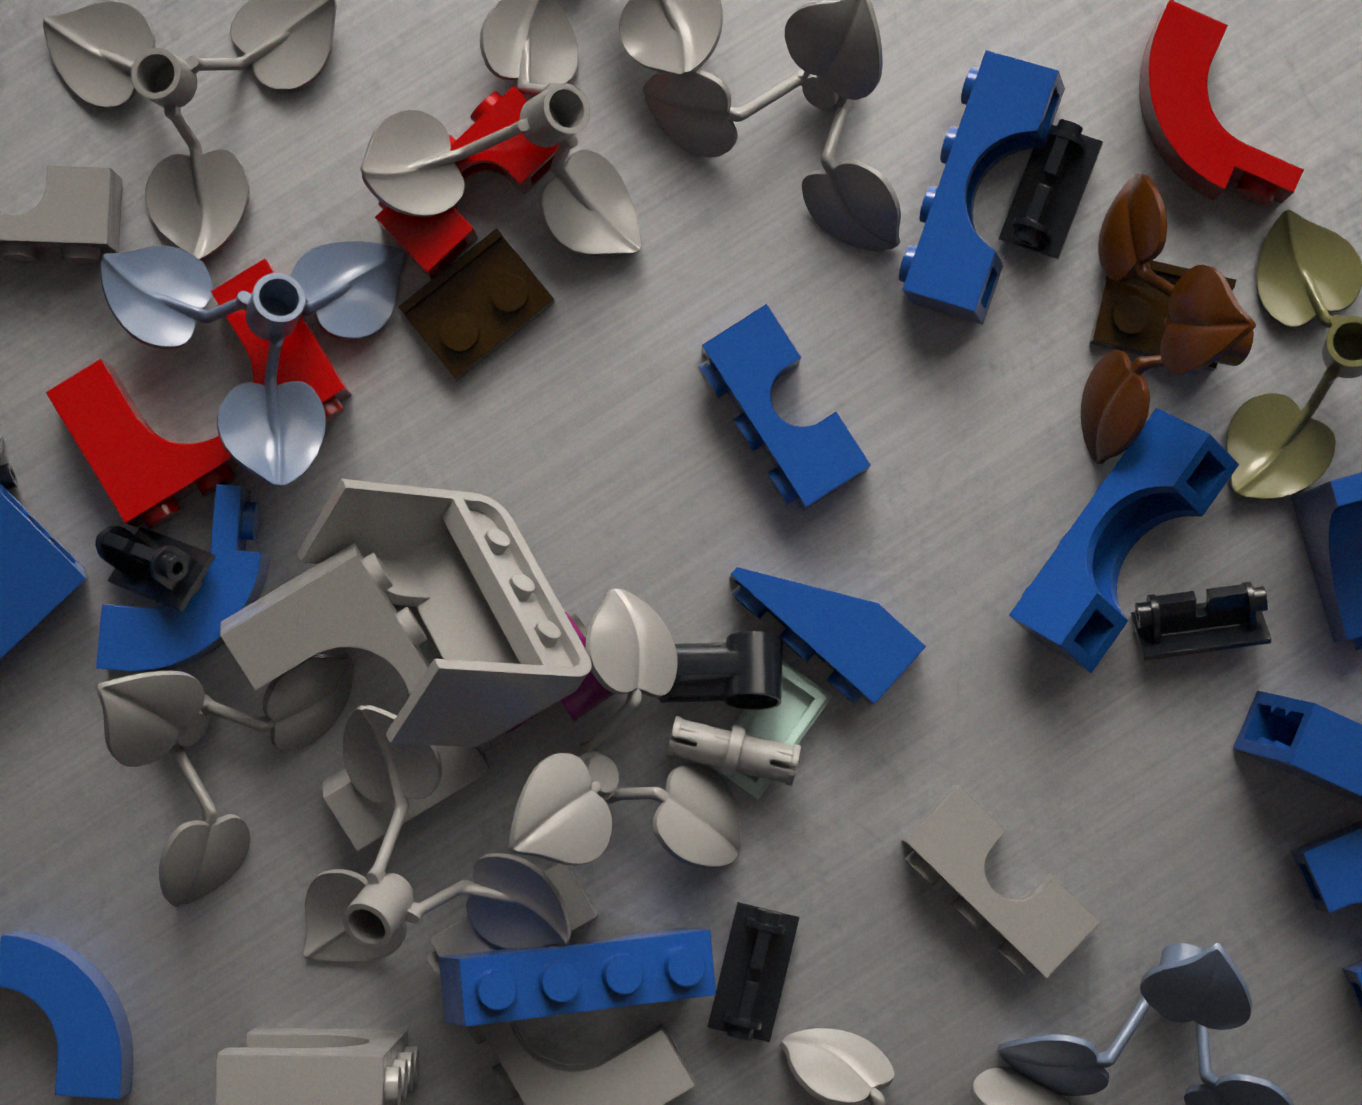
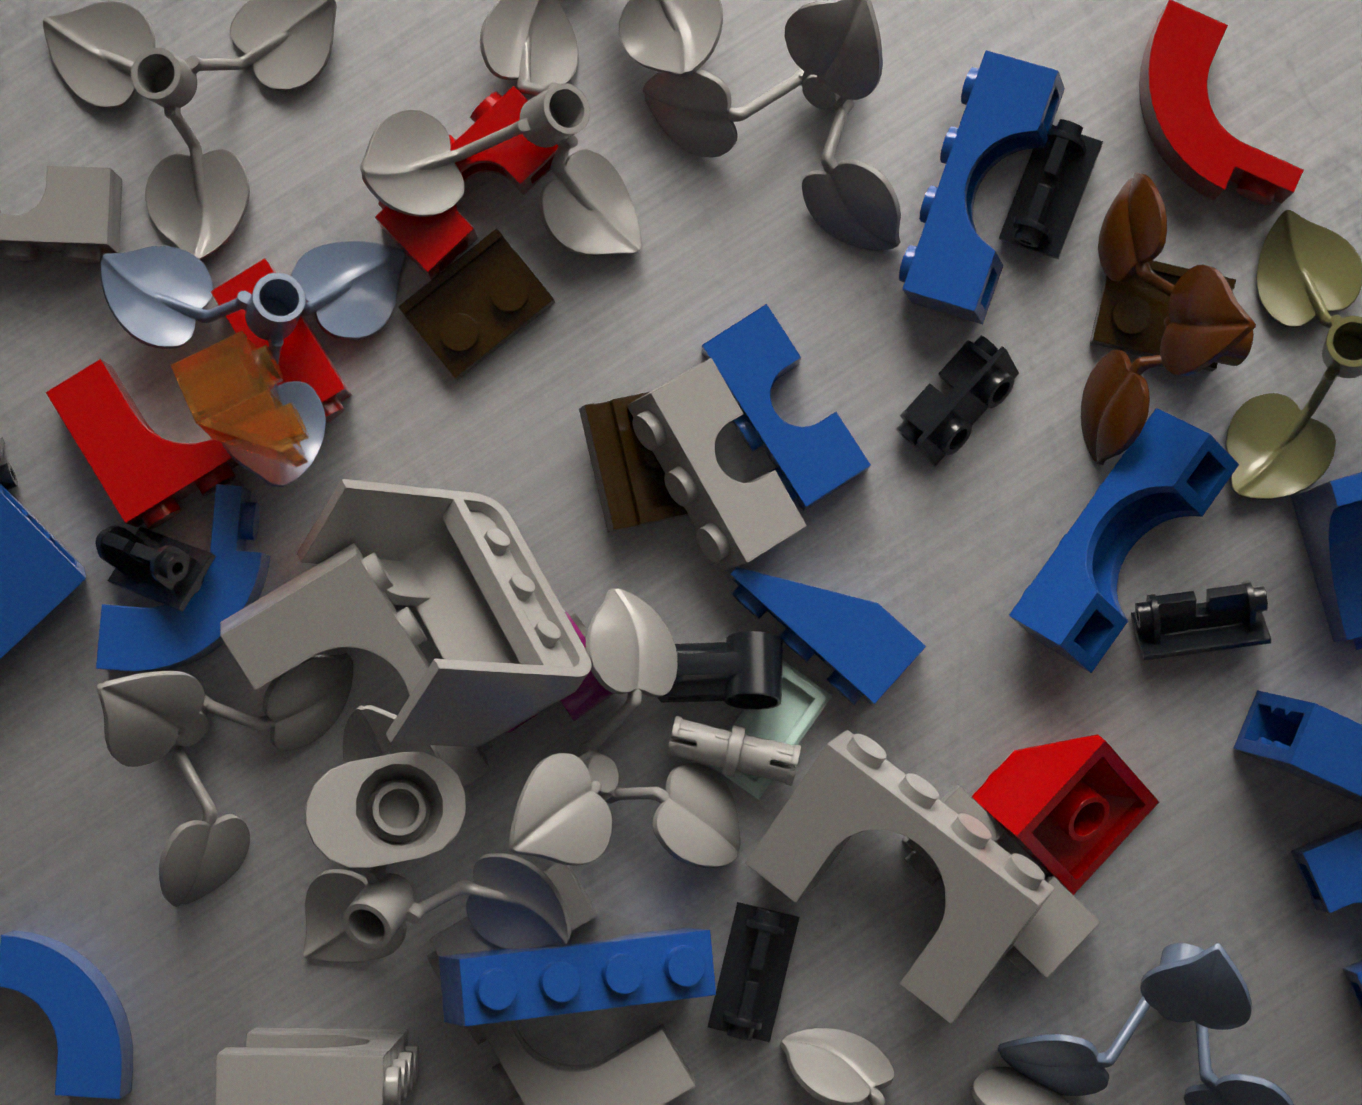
none -> clear orange slope [171,331,309,468]
none -> light grey piece [306,752,466,868]
none -> dark brown plate [579,392,689,533]
none -> light grey arch [627,358,807,572]
none -> light grey arch [745,730,1055,1024]
none -> black hinge [896,335,1019,466]
none -> red slope [971,734,1159,895]

